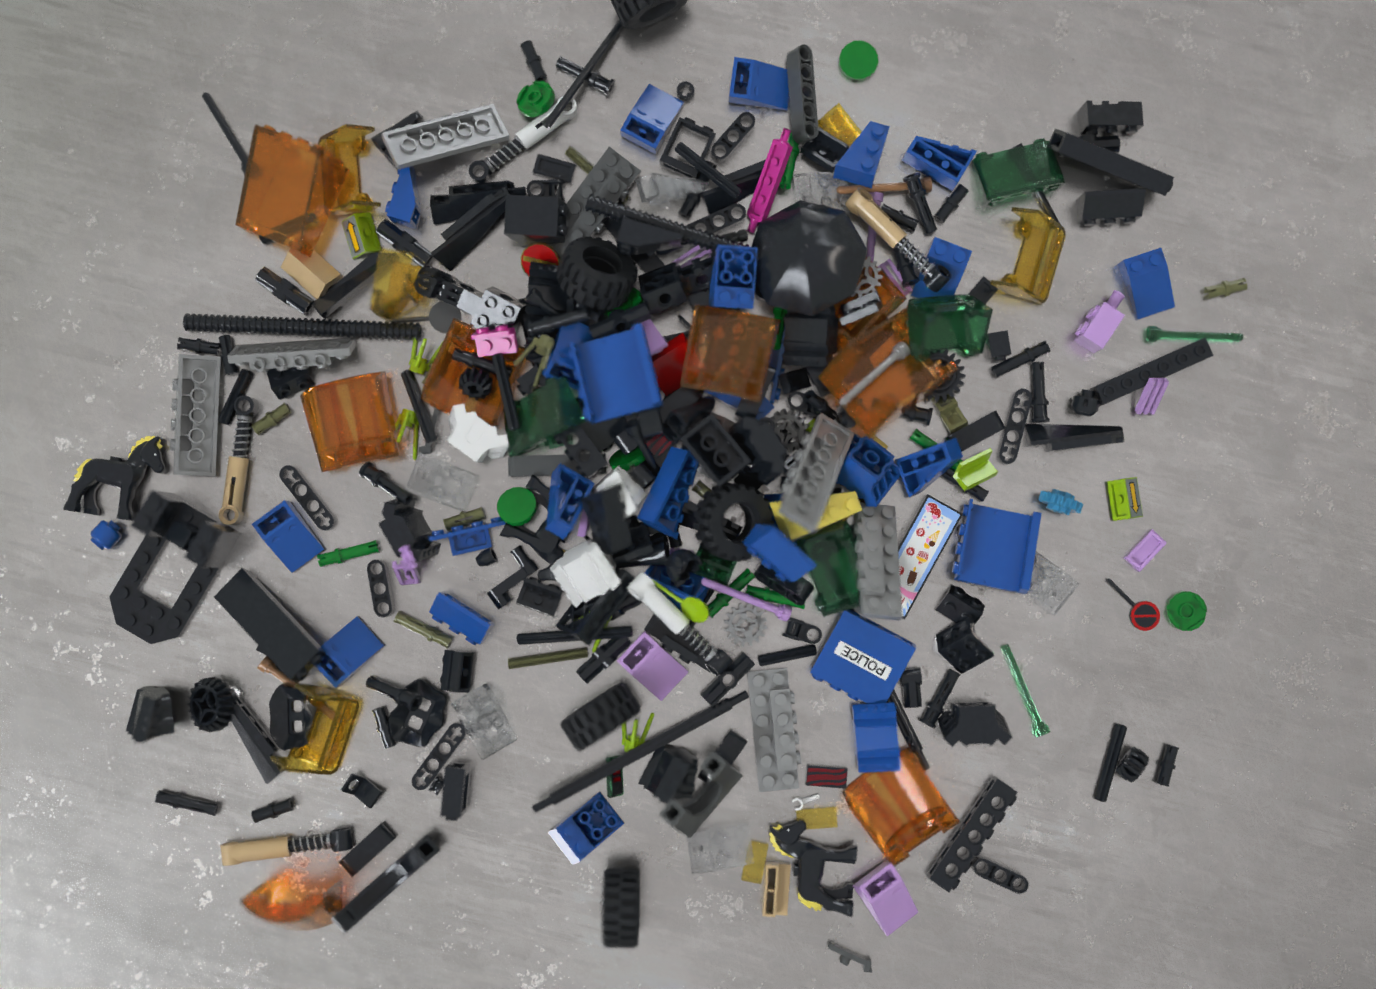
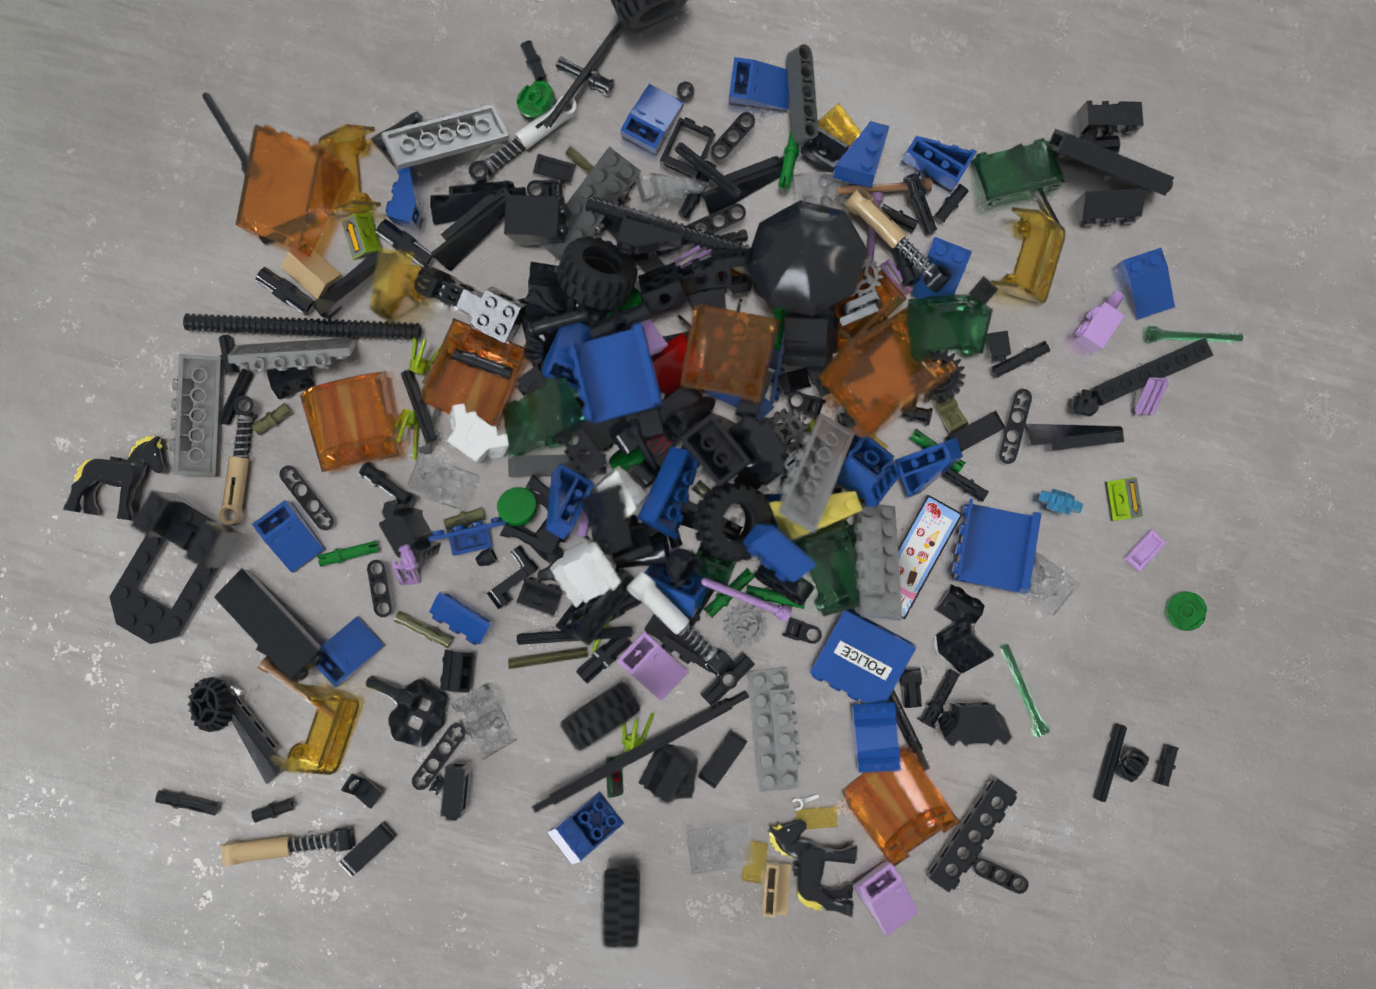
blue head [90,520,122,550] -> none
black slope [125,687,175,743] -> none
black pin [177,337,220,355] -> none
clear orange windscreen [241,881,342,931] -> none
black piece [269,684,313,751] -> none
black arch [331,835,440,934] -> none
black pin [372,706,397,749] -> none
dark grey piece [391,301,461,333] -> none
black gear [459,366,493,401] -> none
bracket [471,325,519,357] -> none
black axle [492,353,520,431] -> none
olive plant [514,335,555,387] -> none
red piece [520,242,560,276] -> none
lime piece [652,579,709,623] -> none
dark grey arch [659,751,743,838] -> none
blue slope [708,245,758,309] -> none
dark pink plate [746,128,793,233] -> none
black axle [758,644,817,666] -> none
black pin [803,390,837,420] -> none
tile [806,765,848,789] -> none
dark grey piece [828,942,872,972] -> none
green tile [839,40,878,81] -> none
light grey piece [840,341,910,405] -> none
lime panel [953,448,998,491] -> none
black pin [1031,362,1050,423] -> none
piece [1107,578,1160,631] -> none
olive pin [1204,278,1247,299] -> none

